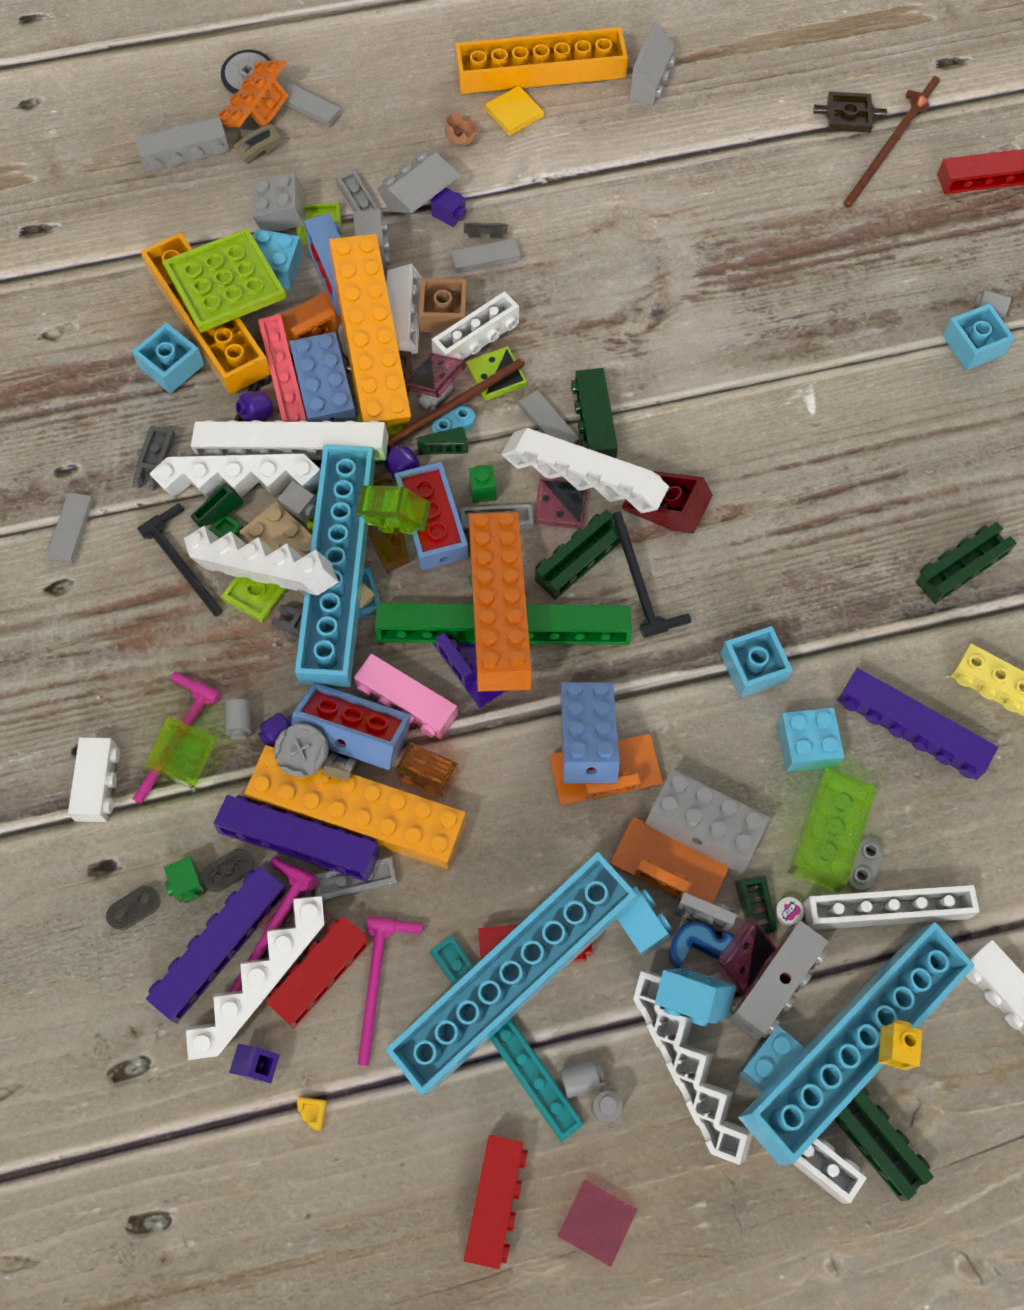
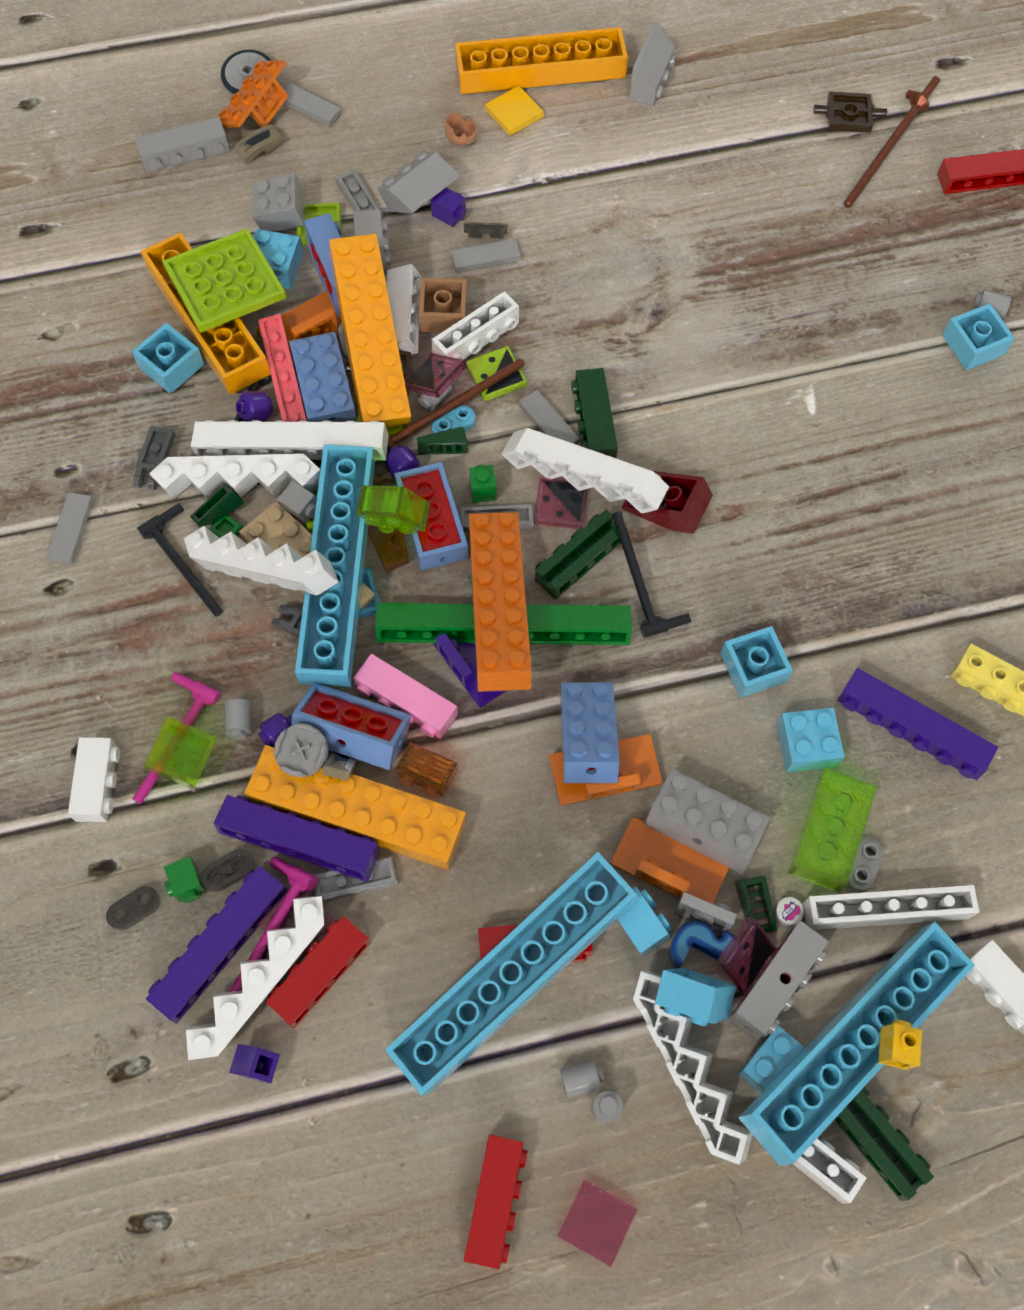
lime tile [221,577,288,623] -> none
yellow tile [297,1097,327,1131] -> none
dark pink bar [358,916,423,1066] -> none
teal tile [429,935,585,1142] -> none
dark green brick [916,522,1017,604] -> none

